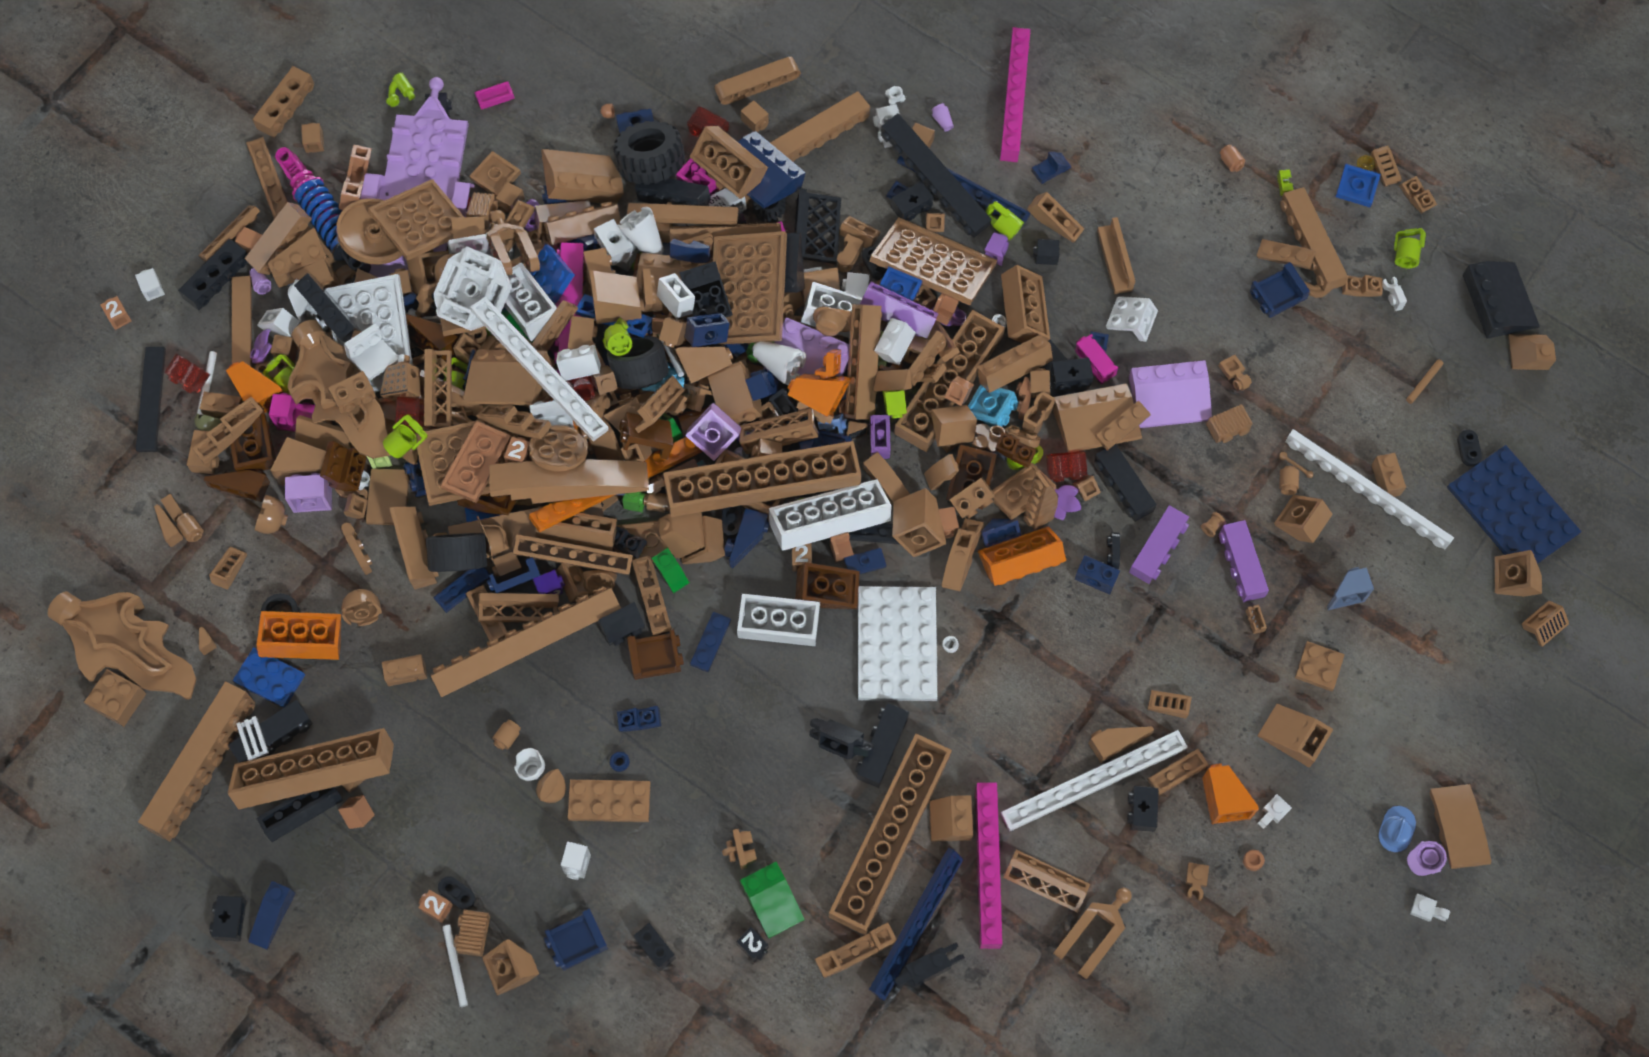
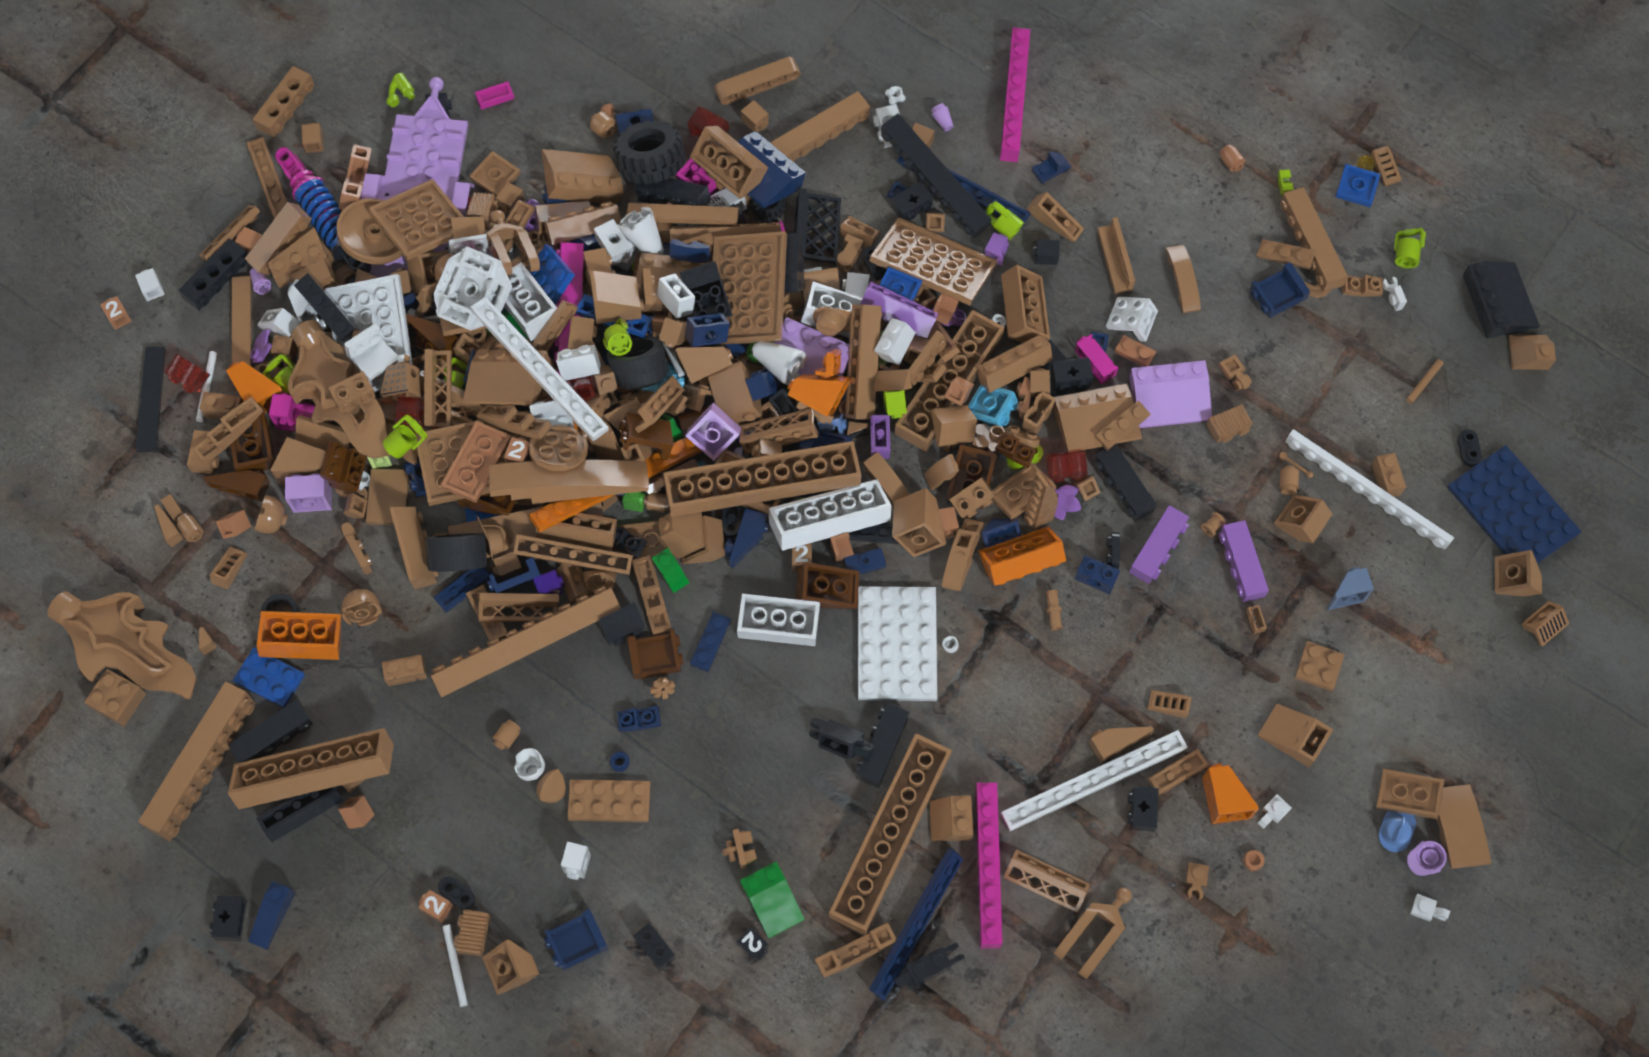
olive hair [194,414,222,431] -> none
white tile [236,716,269,761] -> none
medium nougat slope [1399,176,1437,213] -> none
none -> nougat panel [216,510,251,539]
none -> medium nougat head [590,112,616,138]
none -> medium nougat plant [650,677,675,699]
none -> medium nougat pin [1045,590,1063,631]
none -> nougat plate [1115,335,1157,367]
none -> medium nougat slope [1165,245,1201,313]
none -> medium nougat tile [1376,769,1444,819]

